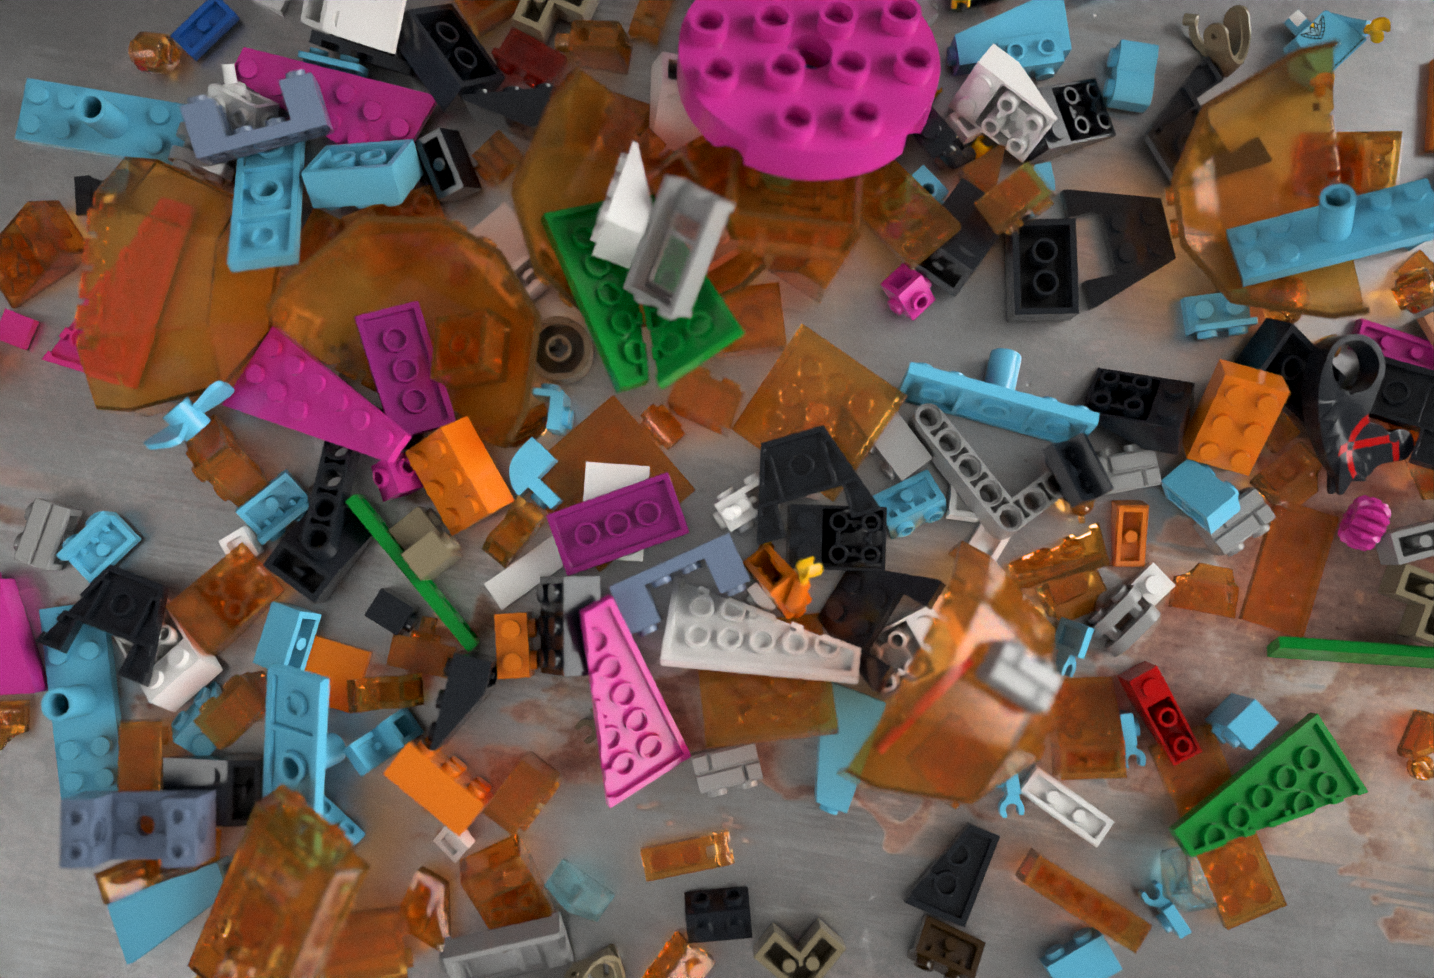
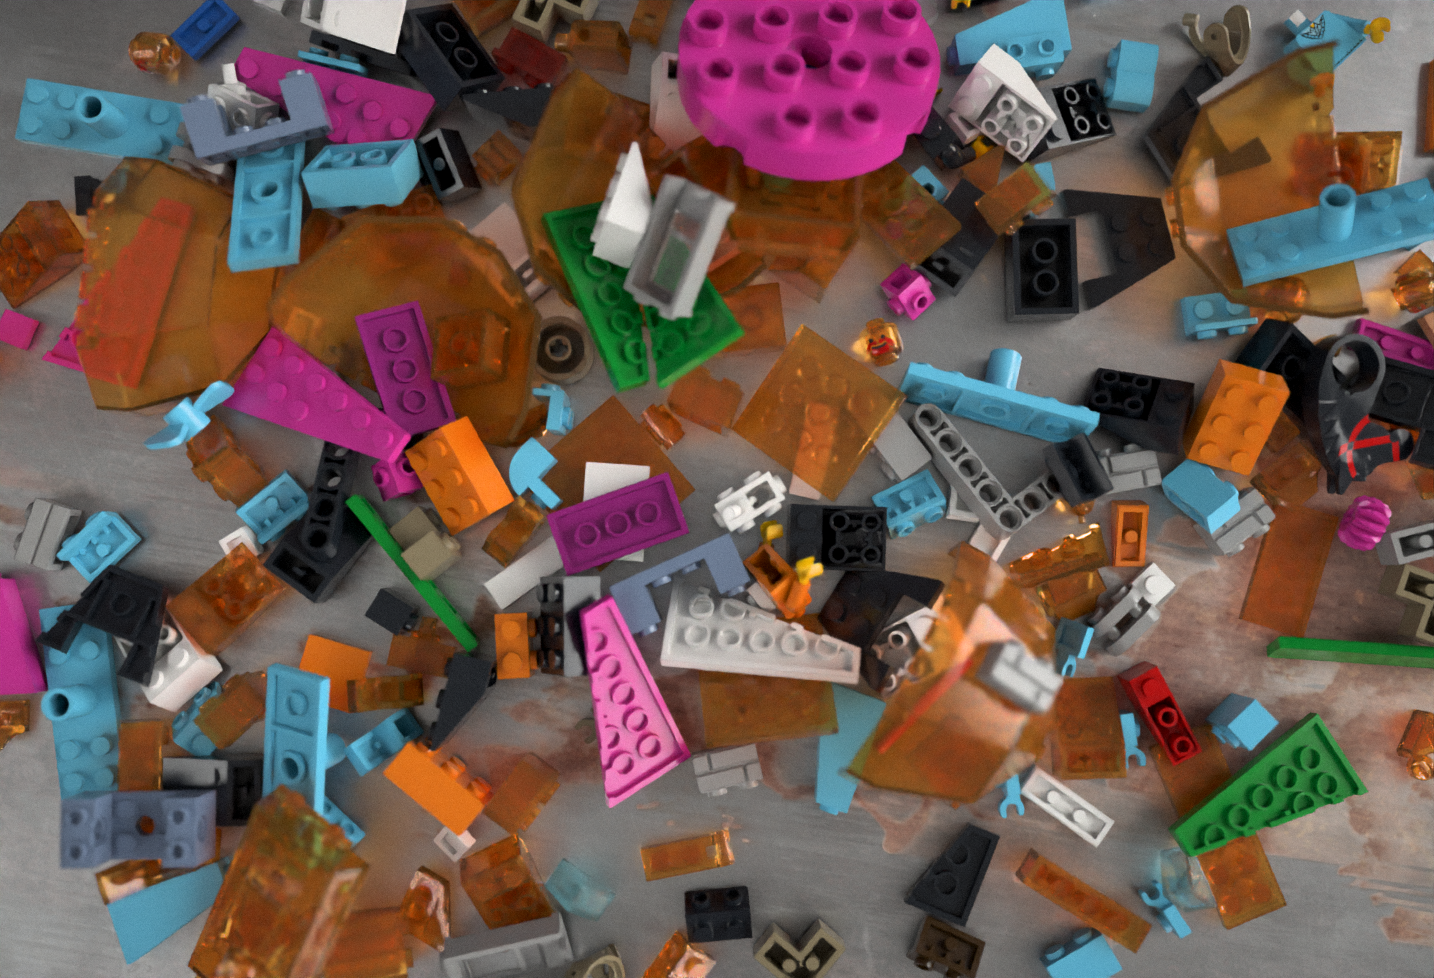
medium azure brick [253,601,322,671] -> none
black wing [757,425,880,545] -> none
clear orange slope [1168,563,1239,619] -> none
none -> clear orange head [859,318,904,367]

